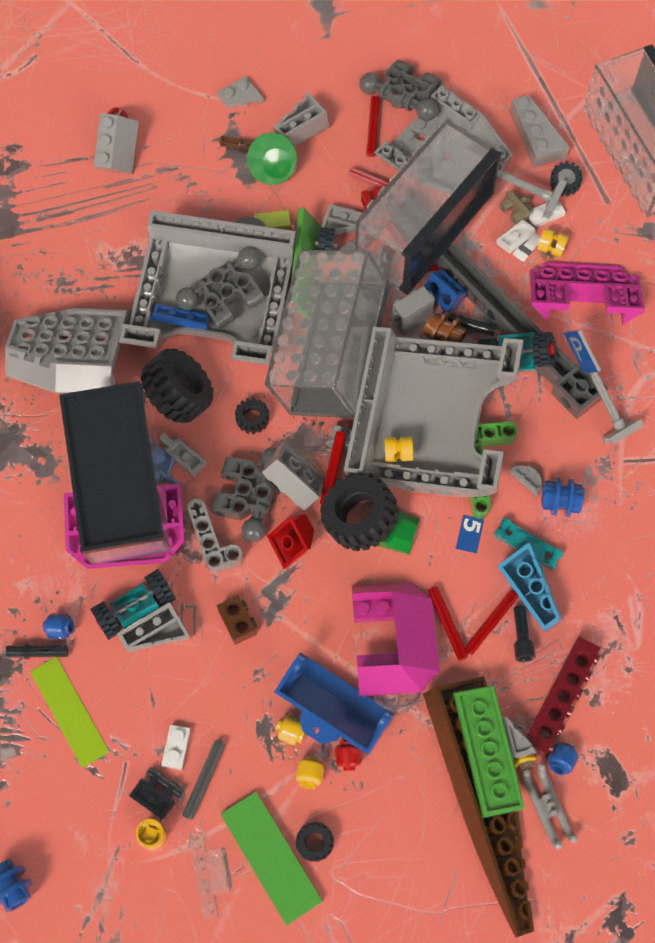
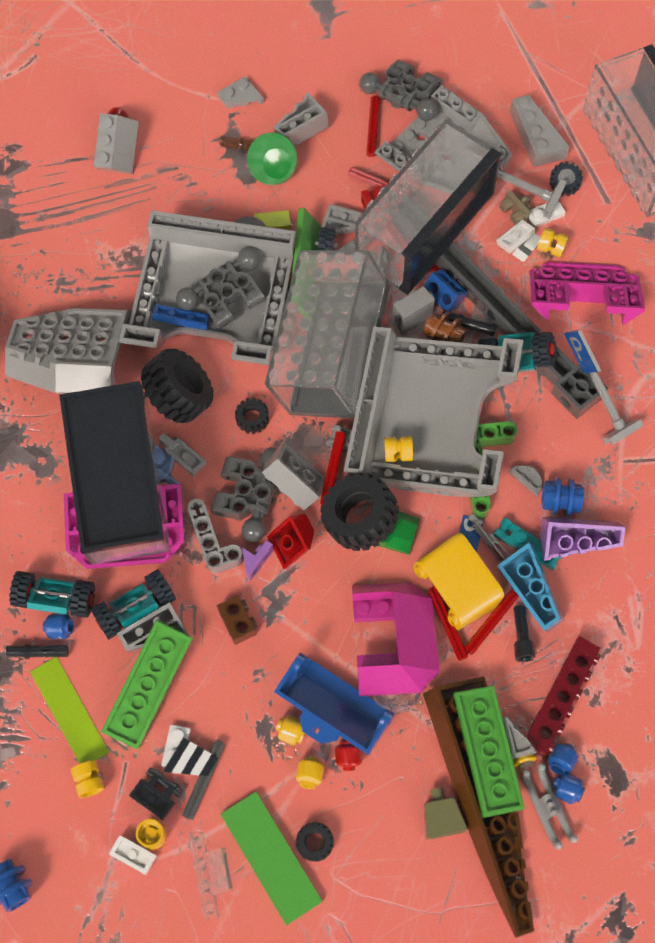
none -> plate [9,571,95,617]
none -> yellow wheel [70,760,105,798]
none -> bright green tile [101,620,193,750]
none -> white plate [109,835,157,875]
none -> sticker [163,737,218,776]
none -> medium lavender slope [242,540,274,581]
none -> yellow windscreen [413,533,504,631]
none -> olive torso [424,788,467,841]
none -> light grey piece [468,513,510,563]
none -> medium lavender wedge [540,517,625,561]
none -> blue head [553,773,586,804]

